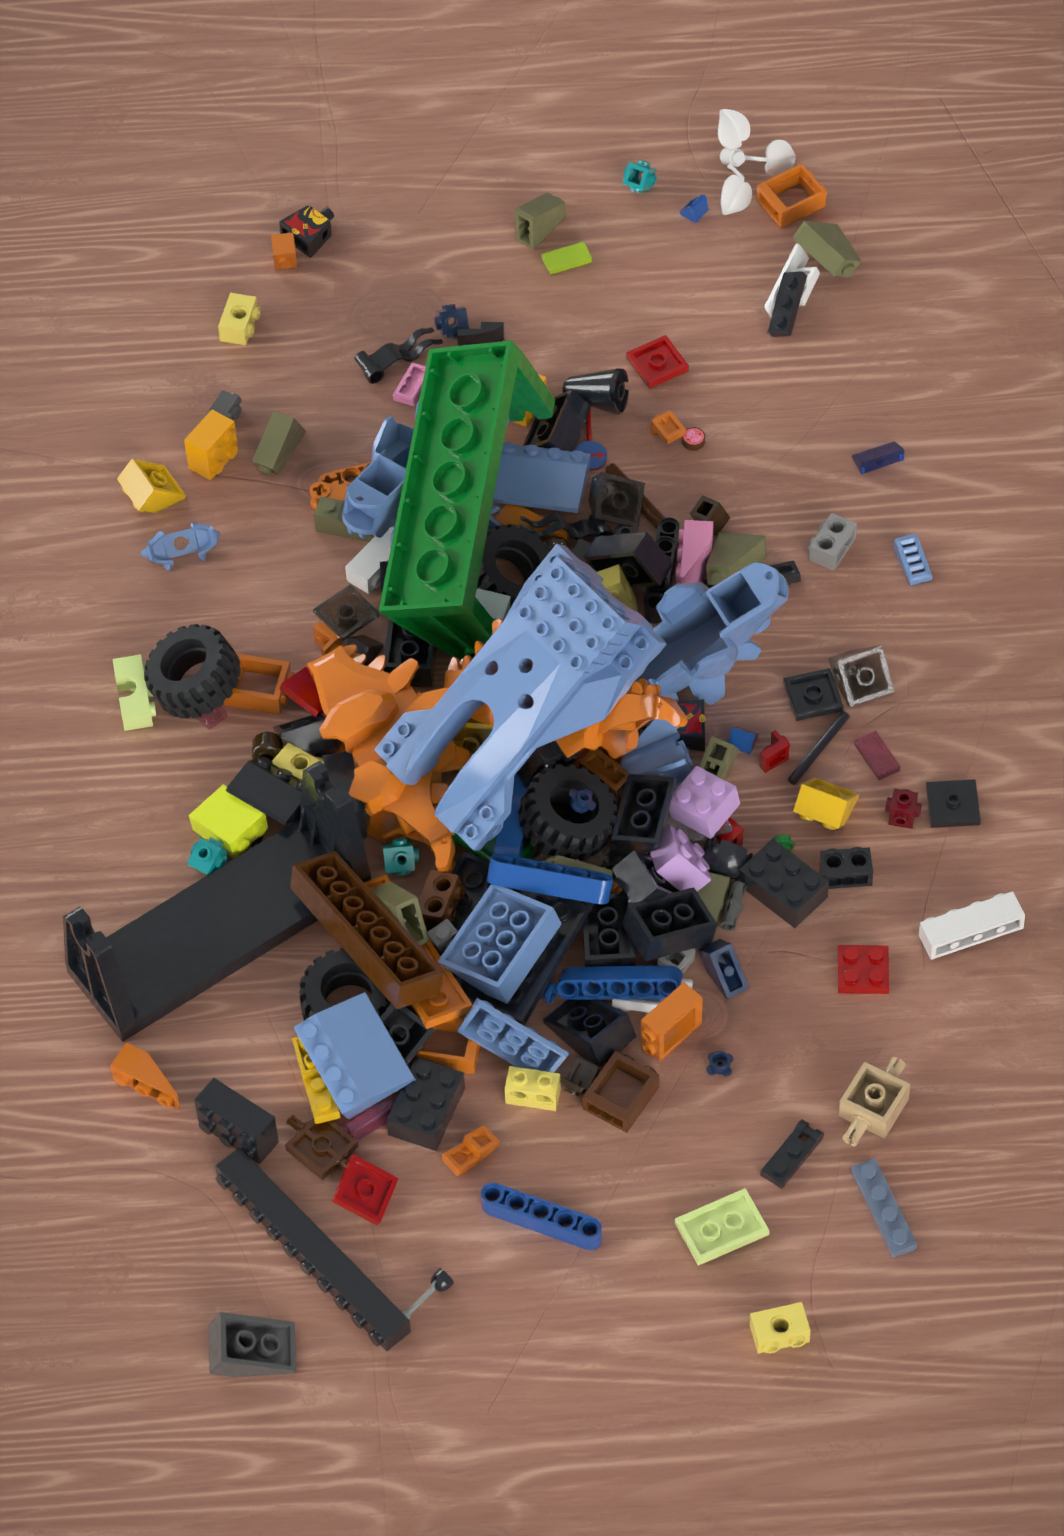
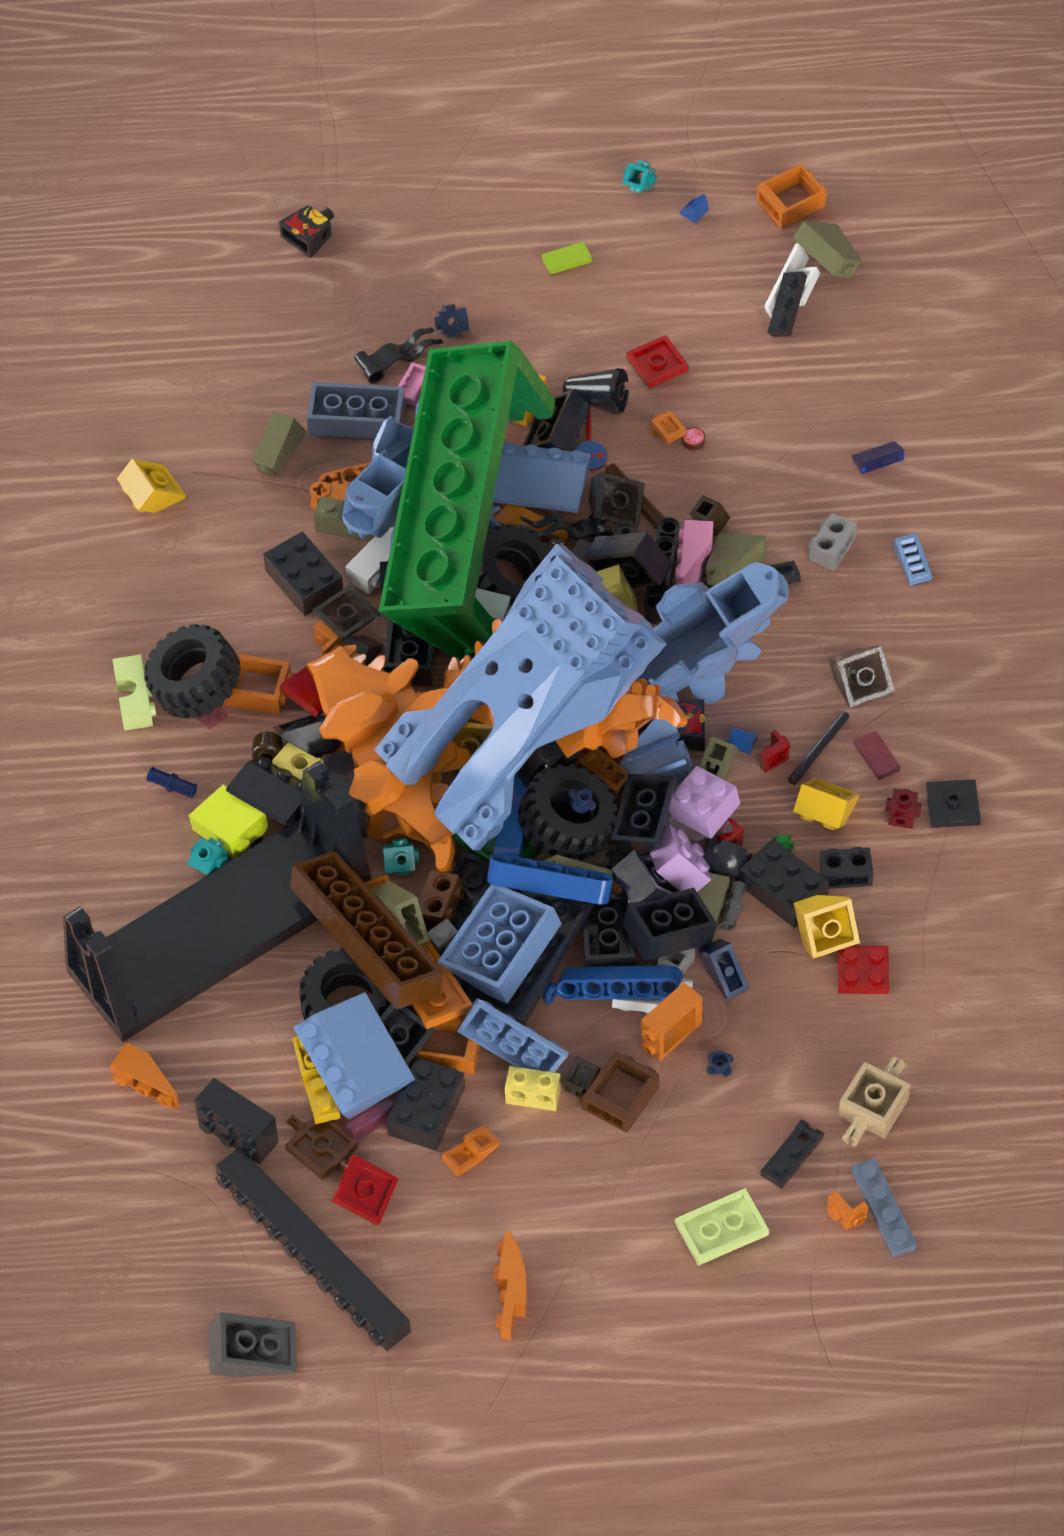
medium blue piece [140,522,220,571] -> none
light orange brick [184,410,238,481] -> none
dark grey brick [209,390,242,421] -> none
light yellow brick [218,293,261,345] -> none
orange brick [271,233,297,270] -> none
hinge [402,1268,454,1319] -> none
black slope [457,322,504,346] -> none
blue beam [481,1182,602,1250] -> none
olive slope [515,192,566,250] -> none
black slope [543,999,636,1066] -> none
white plant [718,109,796,215] -> none
light yellow brick [750,1302,810,1353] -> none
black plate [783,668,844,721] -> none
white brick [919,891,1025,960] -> none
none -> clear blue pin [146,767,198,799]
none -> black brick [263,531,344,617]
none -> sand blue brick [307,382,406,439]
none -> orange slope [493,1231,527,1340]
none -> yellow slope [794,895,860,959]
none -> orange bracket [826,1191,868,1231]

